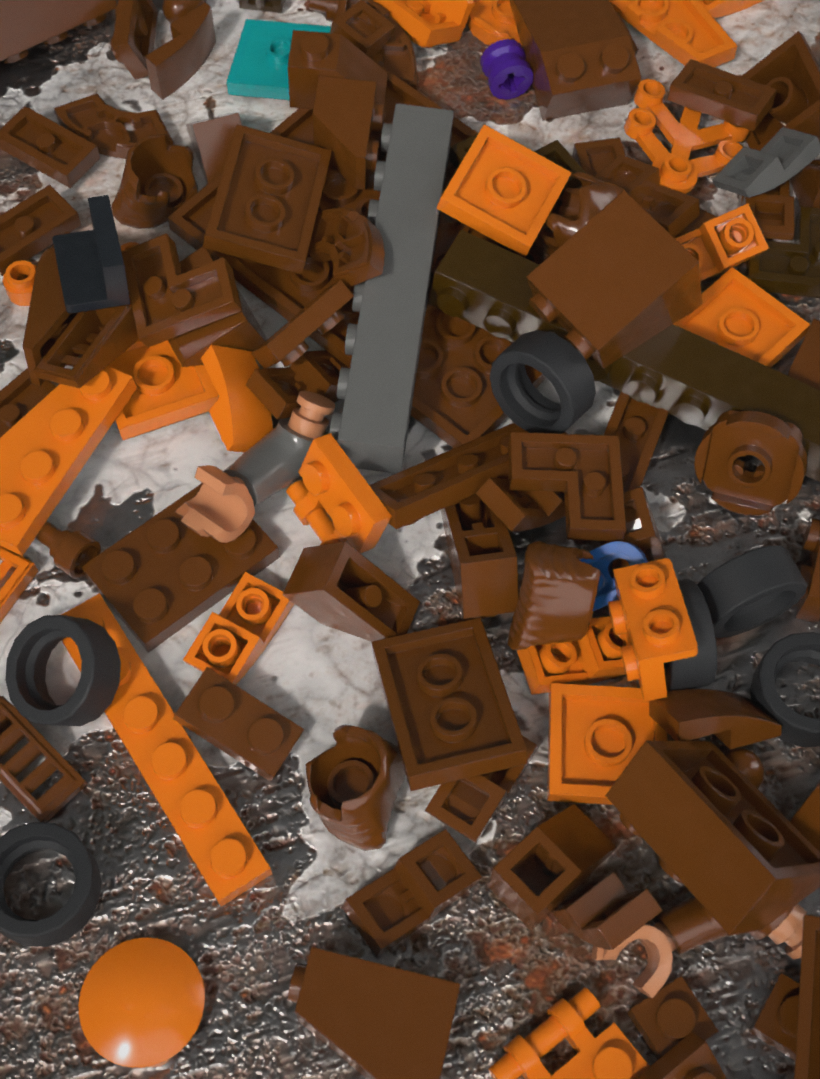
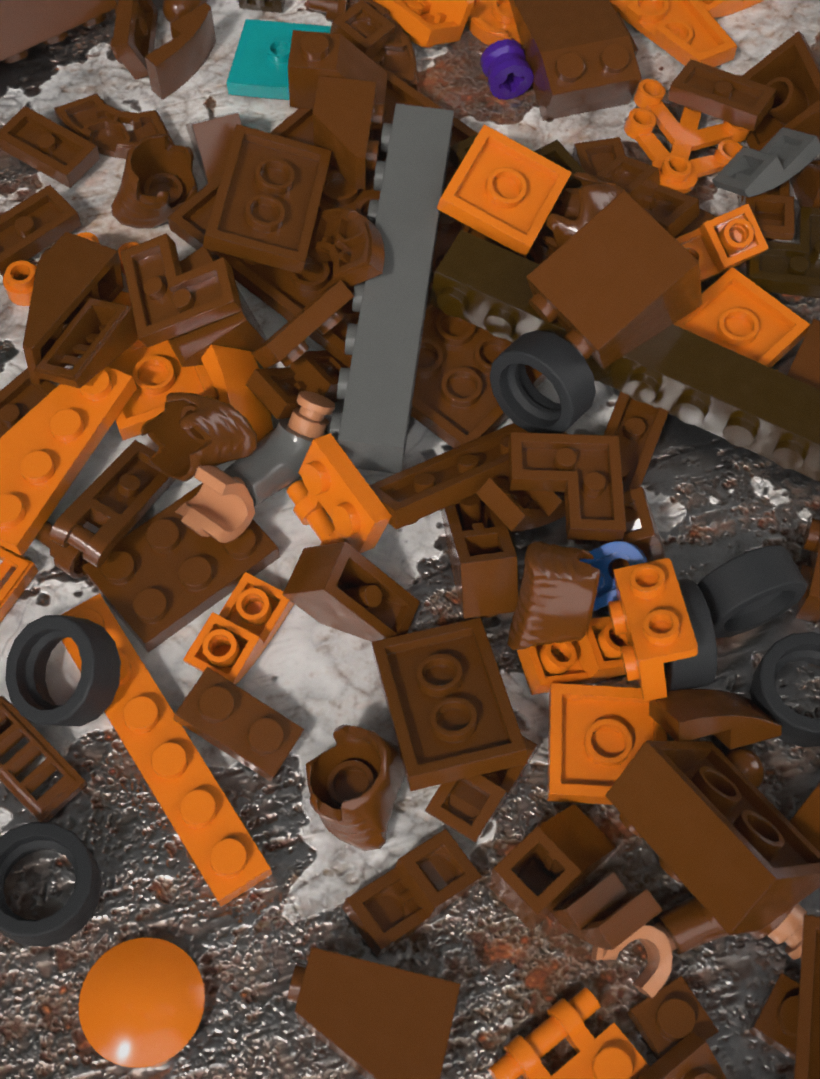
black panel [52,195,130,313] -> none
reddish brown plate [694,410,807,515] -> none
none -> reddish brown plate [49,440,176,568]
none -> reddish brown hair [141,392,257,482]

